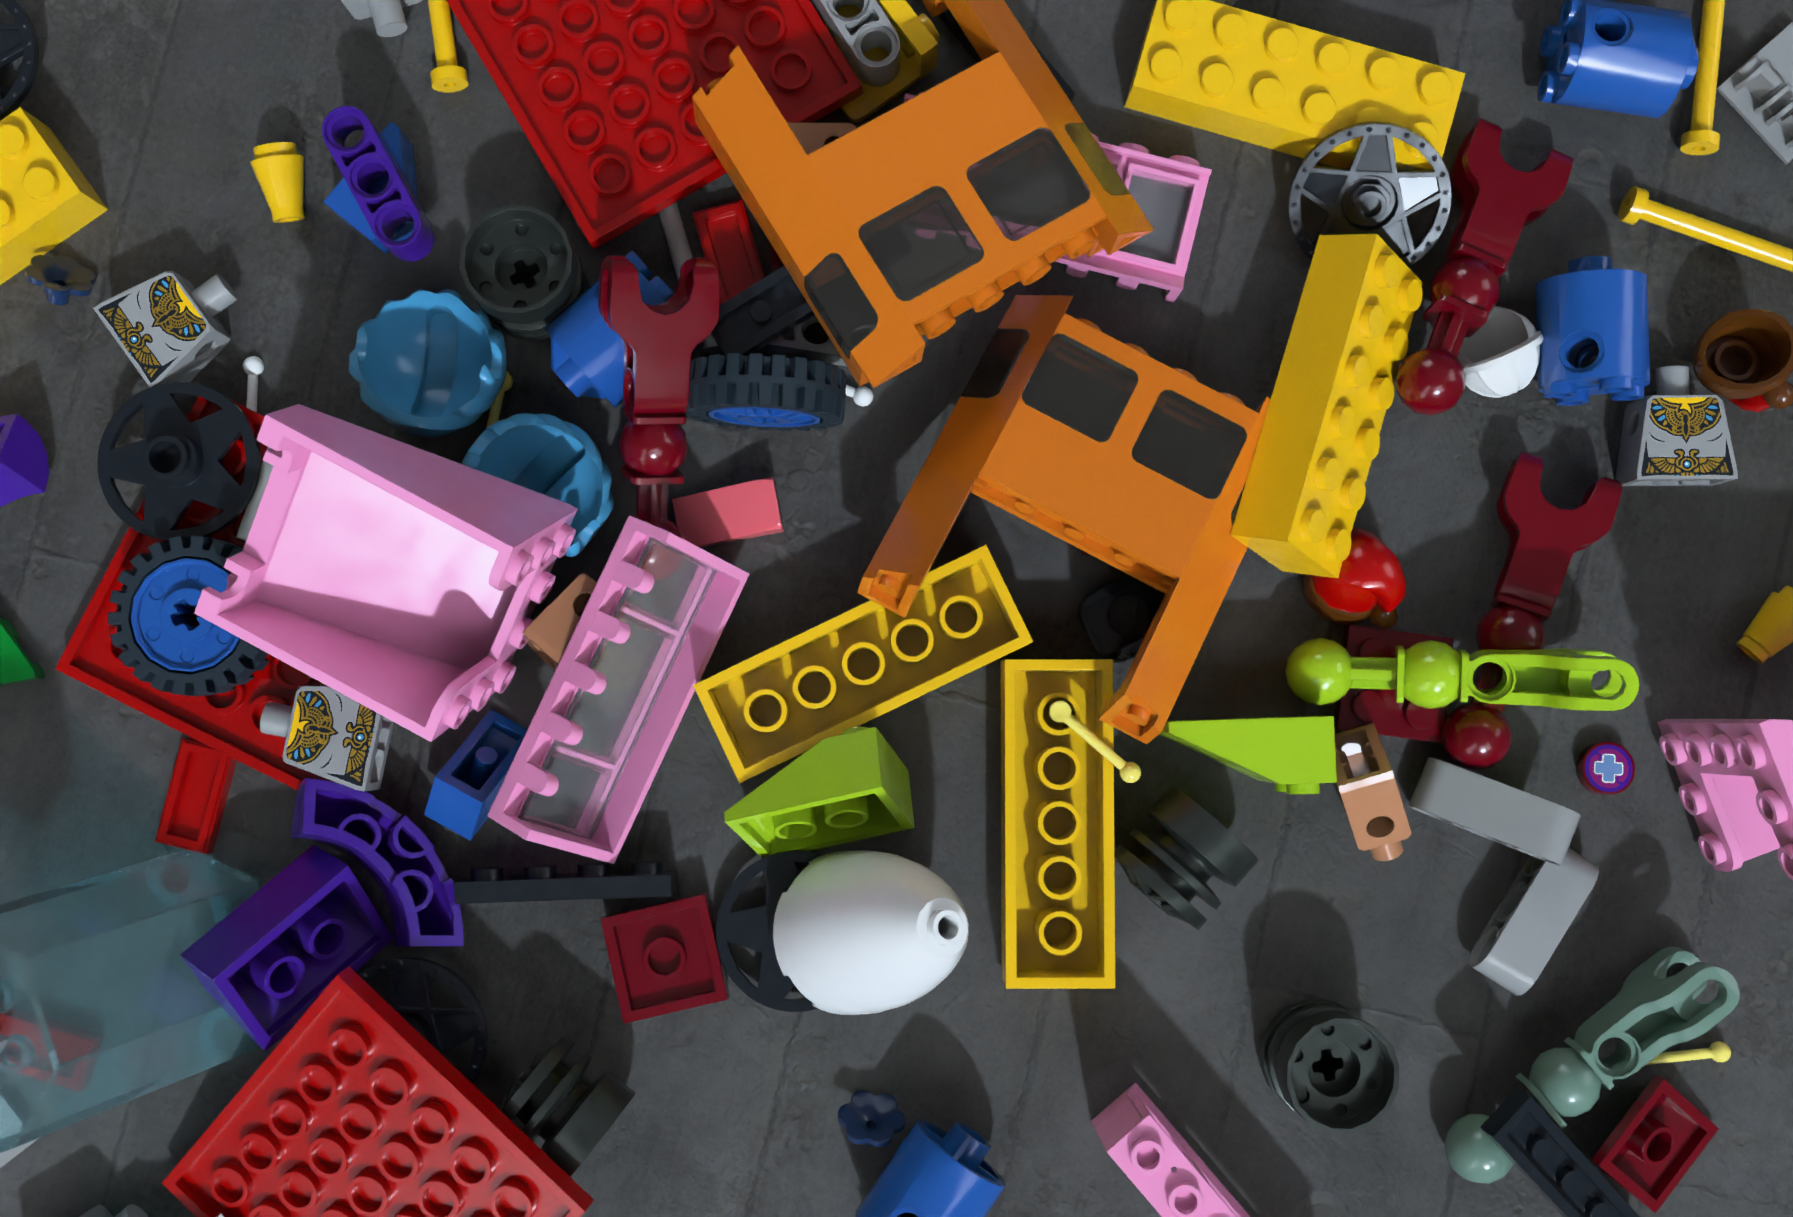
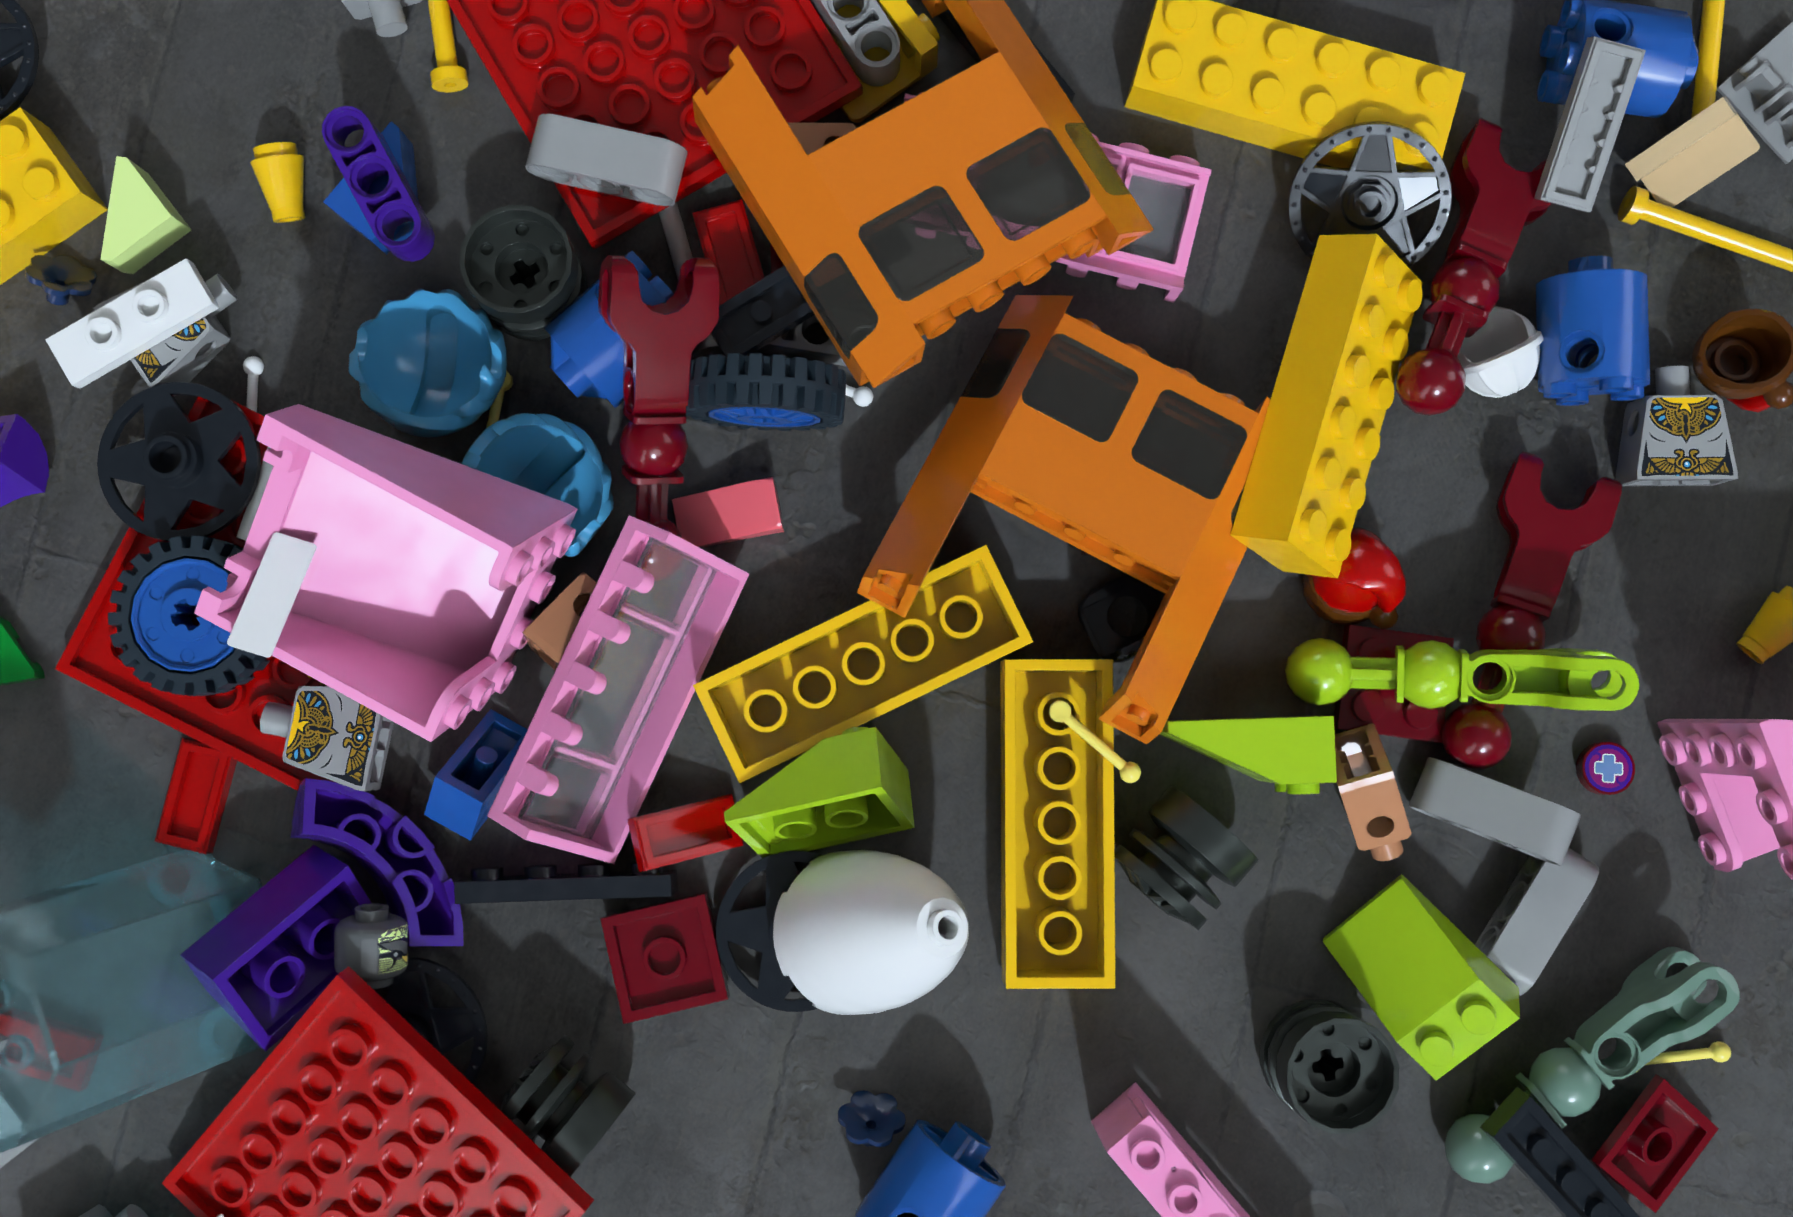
none -> white plate [45,258,220,389]
none -> yellowish green slope [100,156,192,274]
none -> white sticker [227,532,317,658]
none -> dark grey head [334,903,408,989]
none -> light grey beam [525,114,688,206]
none -> red tile [627,794,743,872]
none -> lime slope [1323,874,1520,1081]
none -> light grey plate [1534,36,1646,213]
none -> tan panel [1625,96,1760,207]

